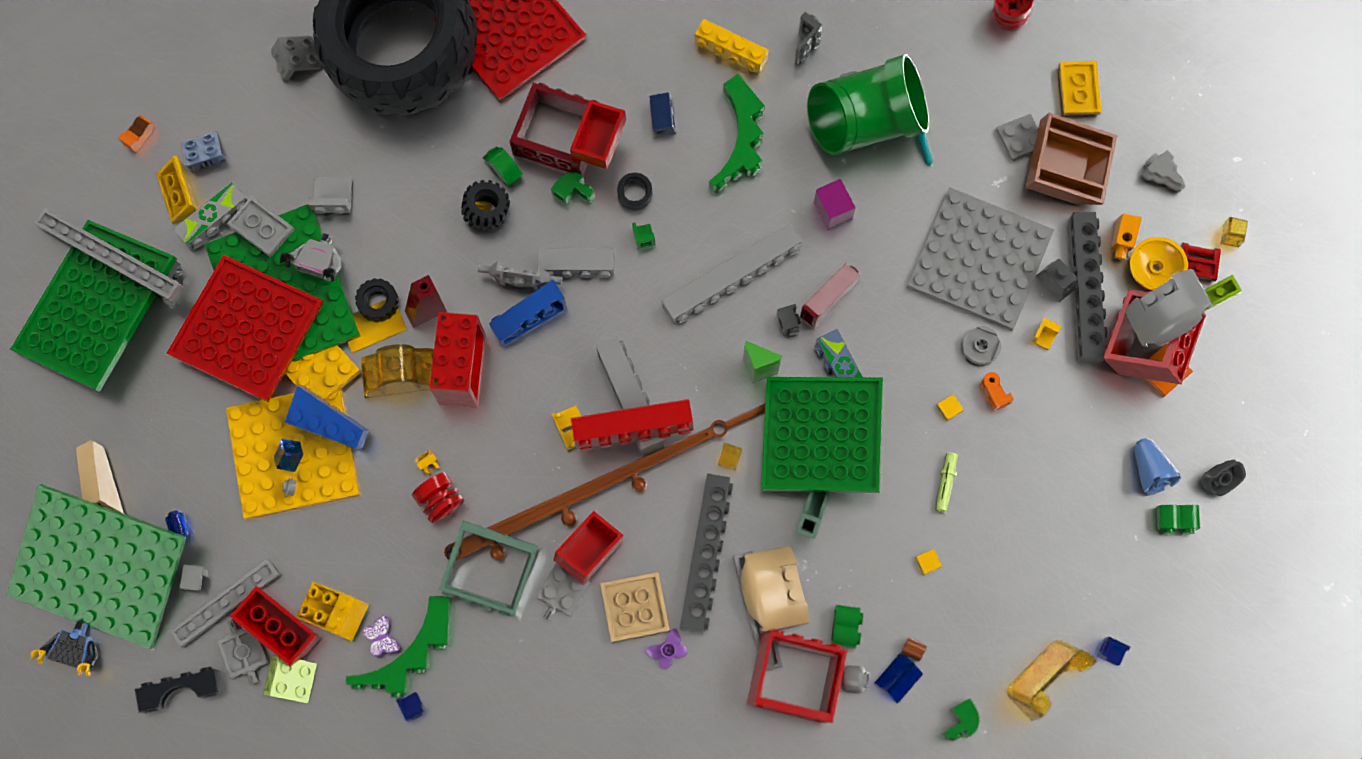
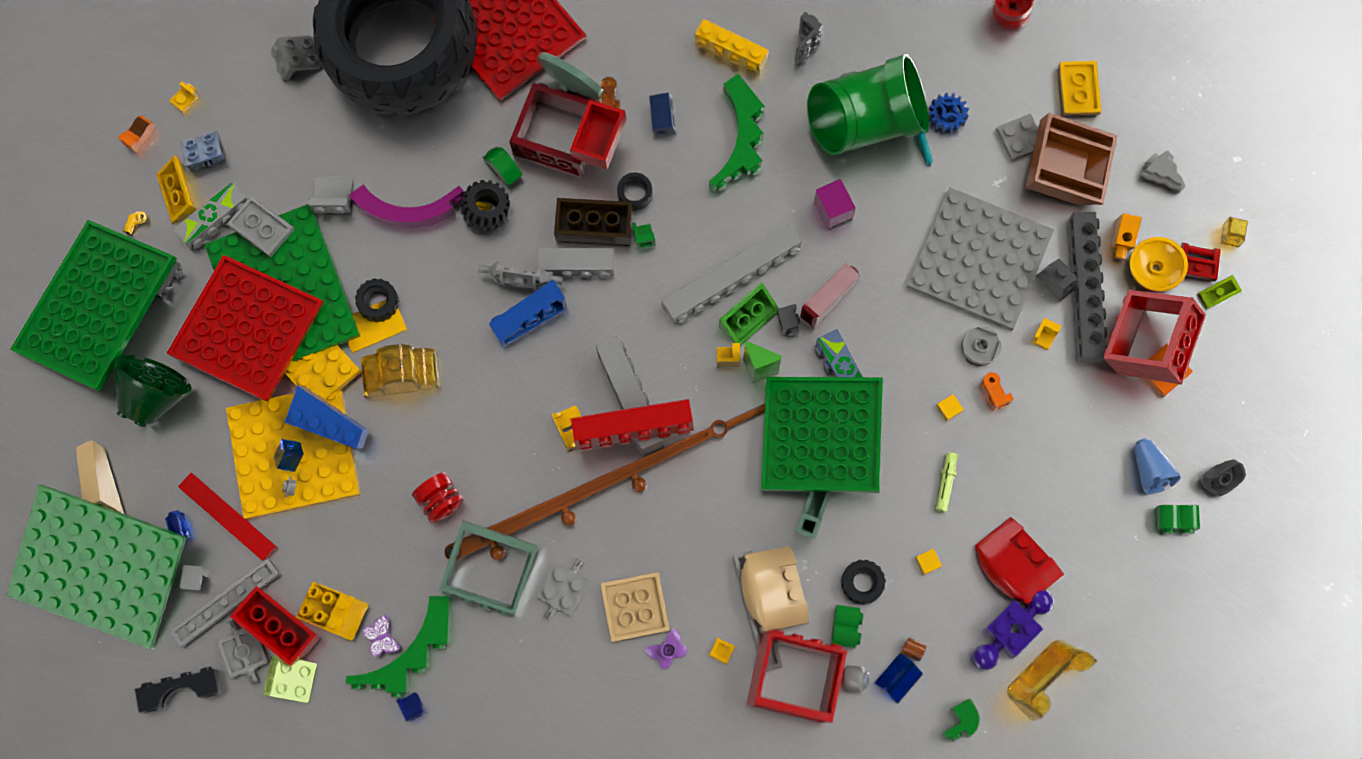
torso [31,621,98,677] -> none
light grey plate [34,208,183,302] -> none
light grey torso [280,233,341,282] -> none
dark red slope [405,275,447,328] -> none
yellow tile [414,449,438,474] -> none
red window [429,312,486,408] -> none
green brick [551,173,595,205] -> none
red piece [553,511,624,585] -> none
dark grey brick [680,473,733,634] -> none
clear yellow panel [718,443,743,471] -> none
clear blue panel [1097,636,1130,666] -> none
light grey slope [1125,269,1212,347] -> none
none -> dark green cone [115,355,192,427]
none -> yellow arm [123,211,147,235]
none -> yellow bracket [169,81,199,114]
none -> red tile [178,472,277,561]
none -> magenta arch [349,184,464,229]
none -> sand green dish [536,52,604,99]
none -> dark brown brick [554,198,633,245]
none -> clear orange leg [601,77,621,109]
none -> yellow tile [709,637,735,665]
none -> yellow panel [717,343,740,367]
none -> bright green slope [719,282,779,346]
none -> black tyre [841,559,886,605]
none -> blue gear [929,92,969,133]
none -> dark purple brick [973,590,1054,670]
none -> red slope [975,517,1064,605]

